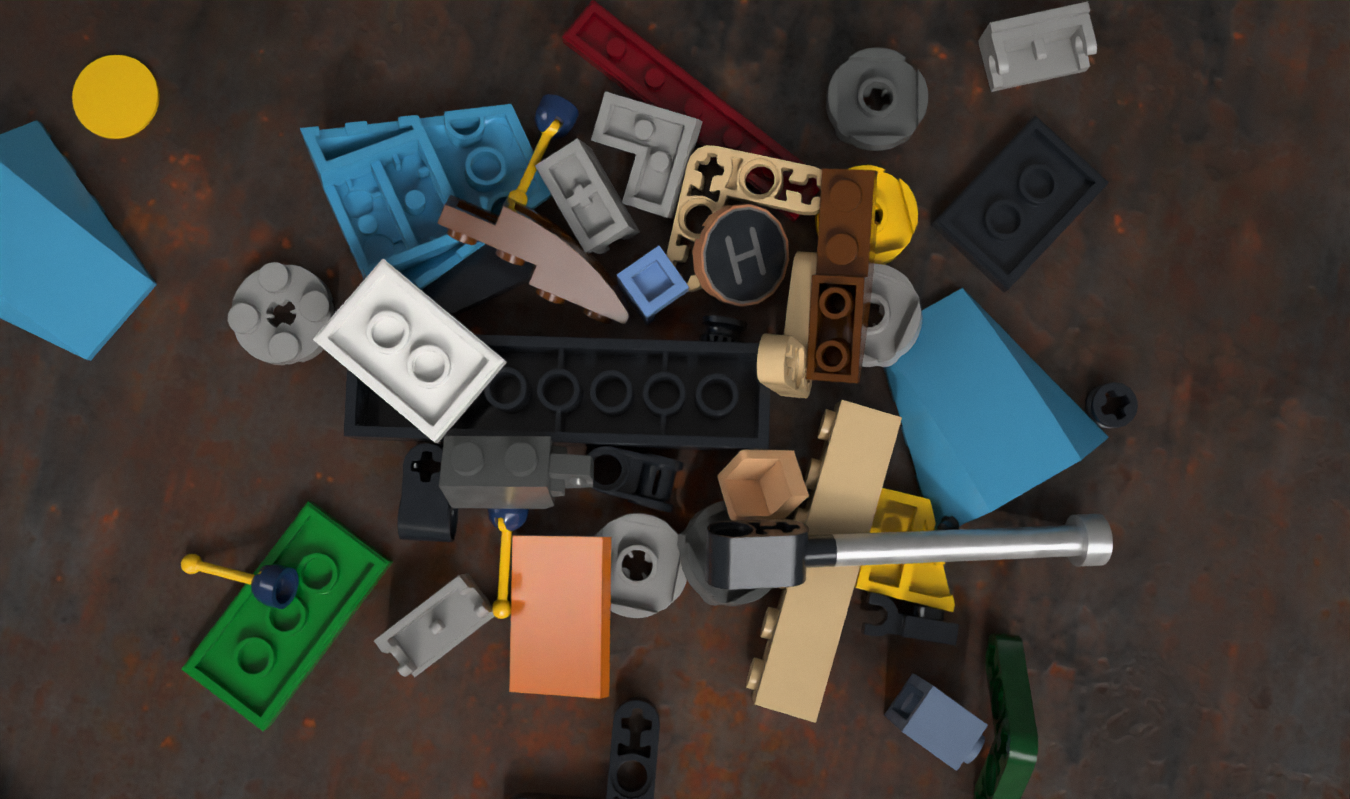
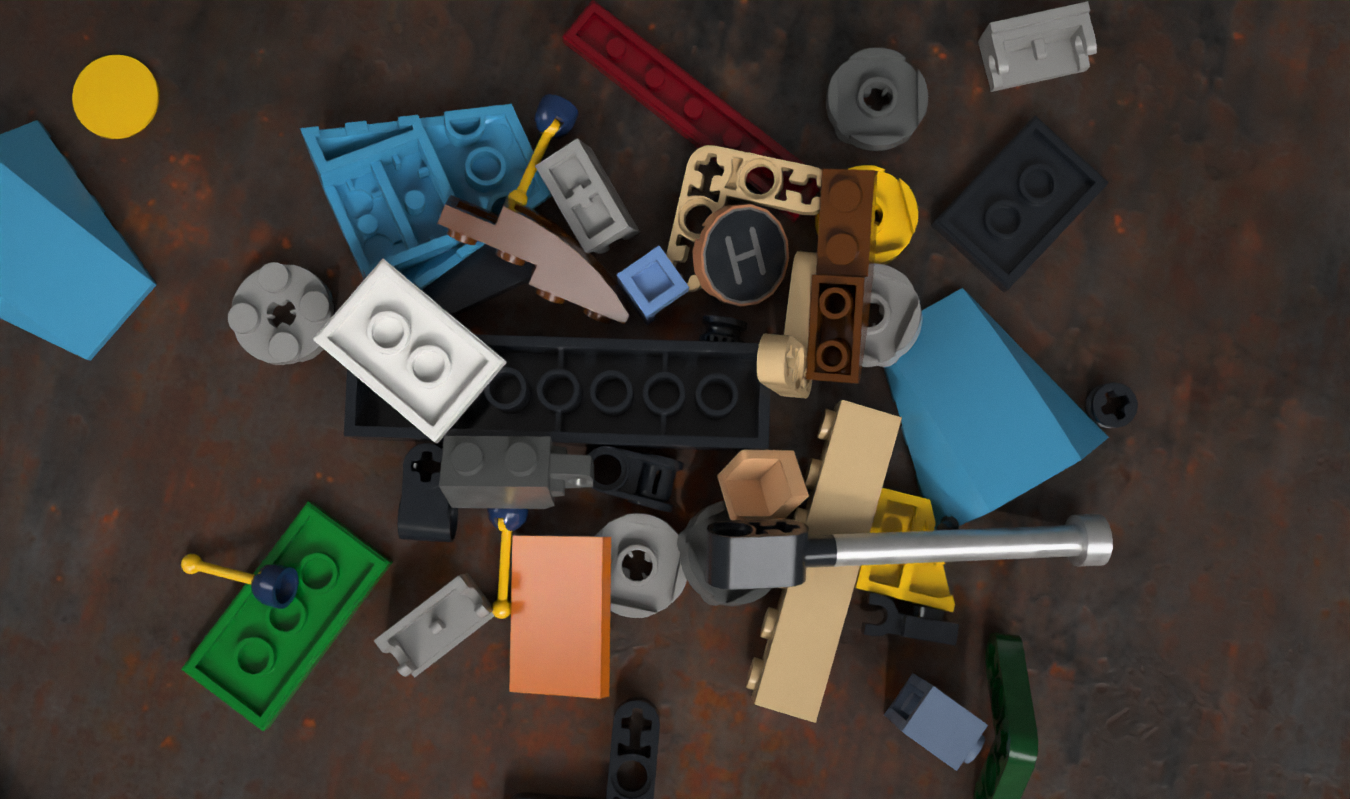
light grey plate [591,91,703,219] -> none

